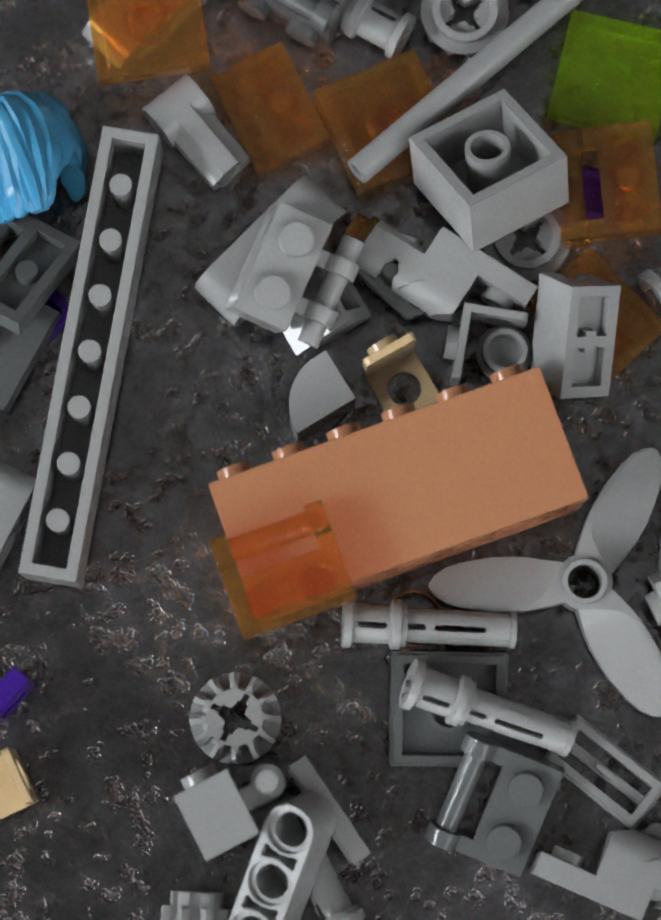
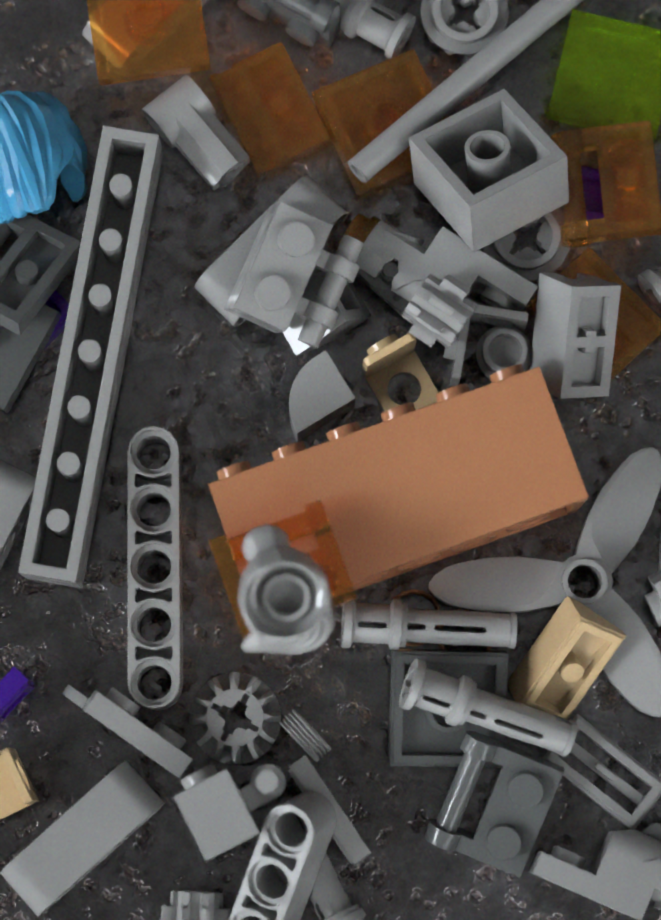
none -> light grey beam [0,760,165,917]
none -> light grey hinge [62,684,193,778]
none -> light grey beam [127,426,183,711]
none -> light grey hair [238,524,335,654]
none -> light grey axle [280,709,331,762]
none -> light grey gear [401,273,478,348]
none -> tan slope [507,596,626,719]

